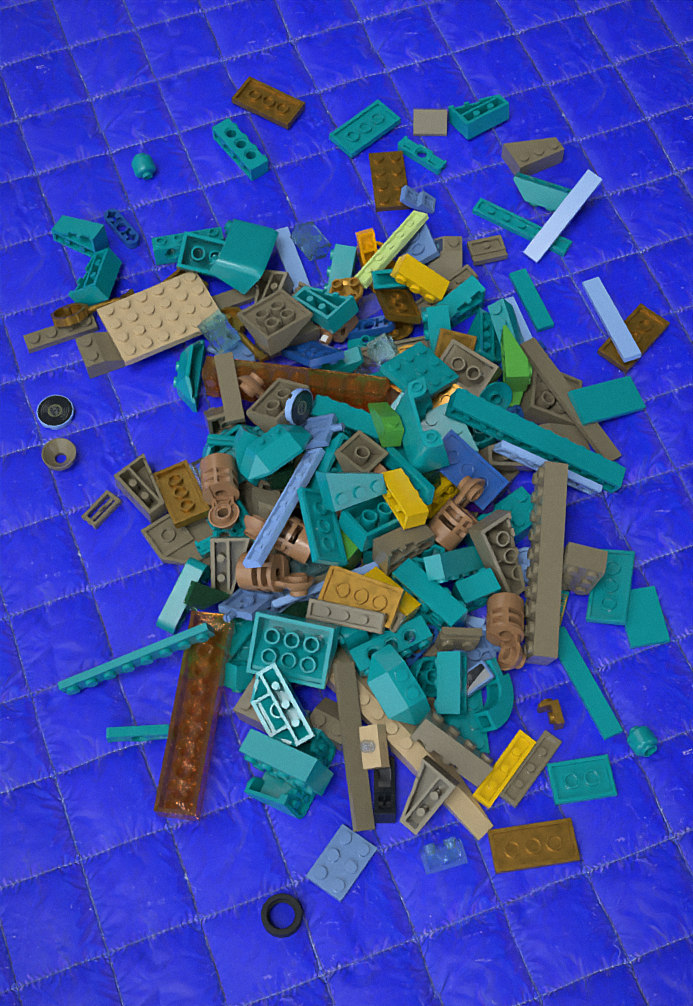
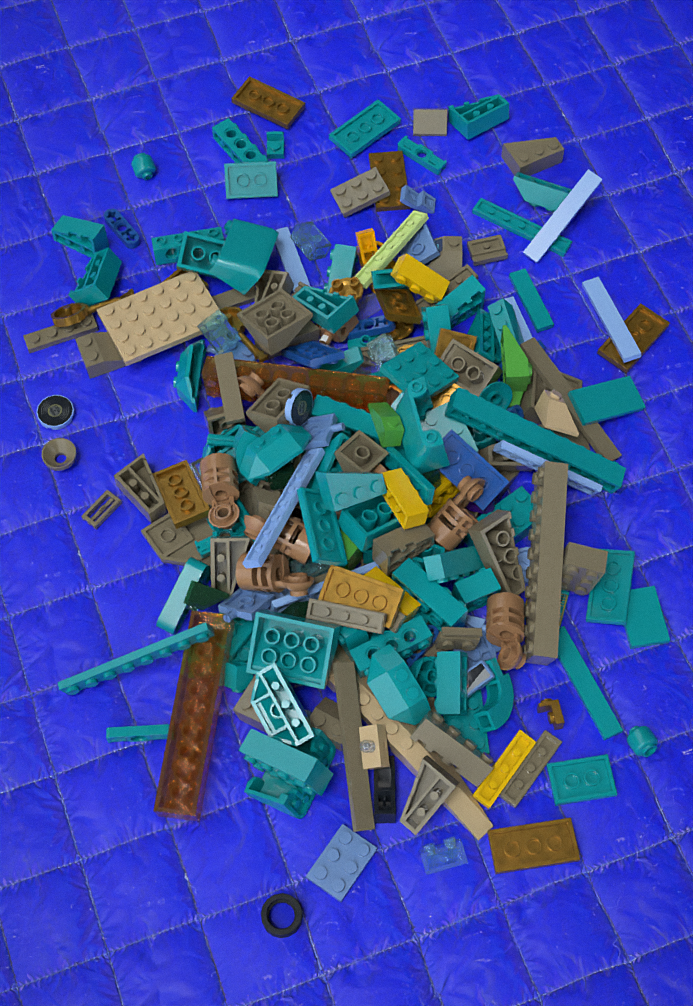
none -> teal tile [224,161,278,199]
none -> teal bracket [267,131,284,159]
none -> dark tan plate [330,167,391,218]
none -> tan slope [534,389,579,437]

